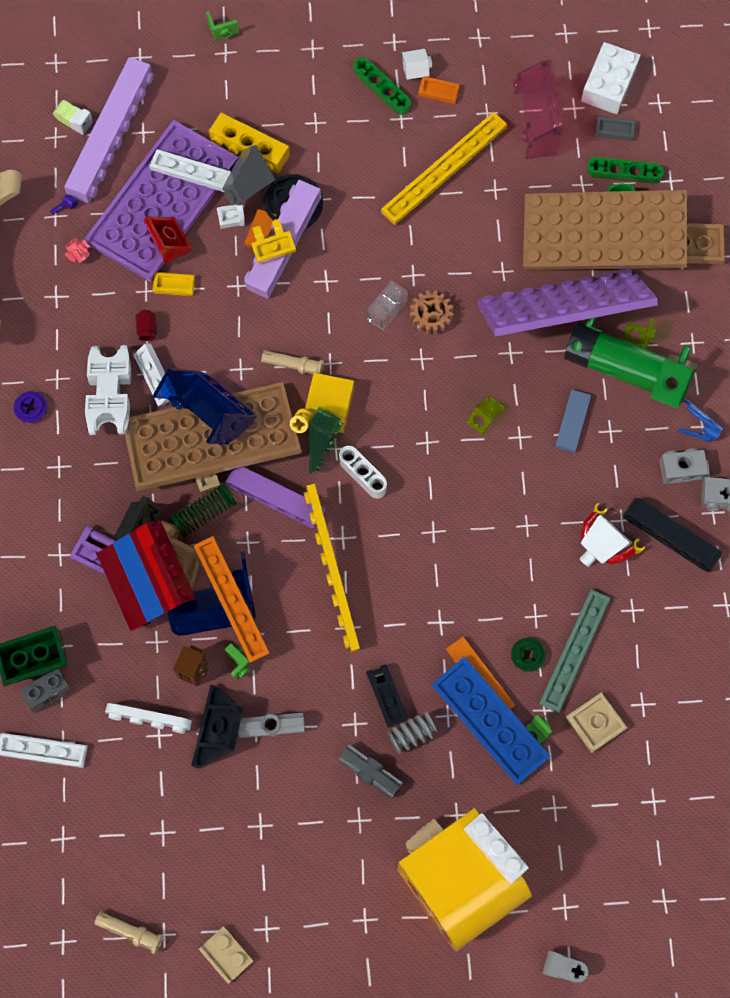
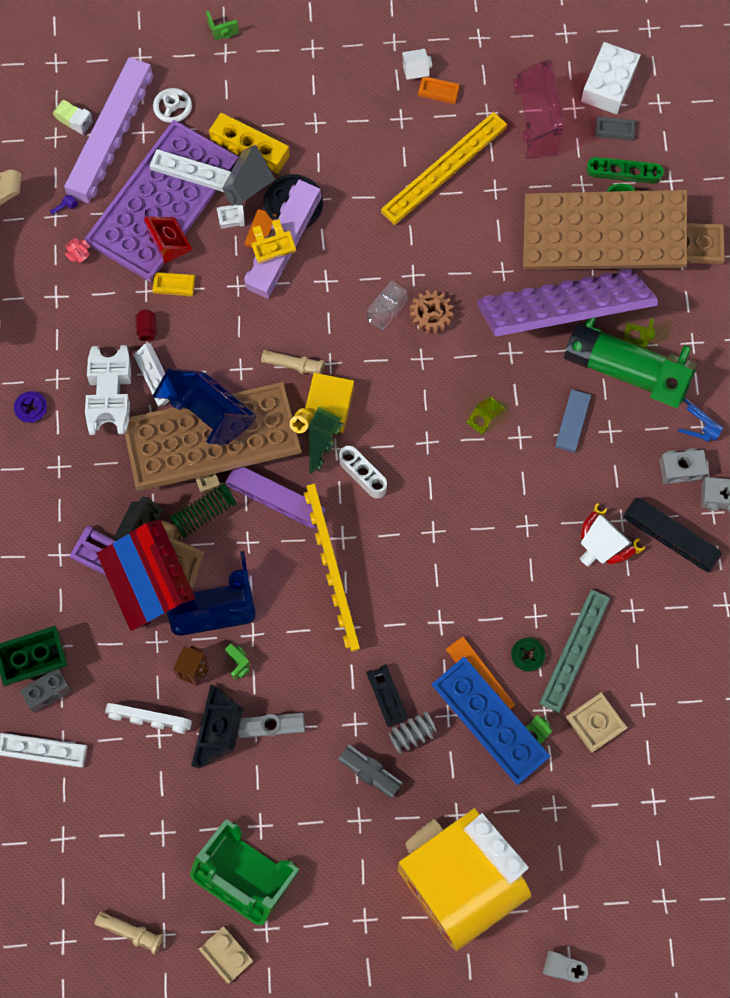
orange plate [194,536,270,663] -> none
green beam [353,57,410,115] -> none
none -> white piece [153,88,192,123]
none -> green windscreen [190,819,300,926]

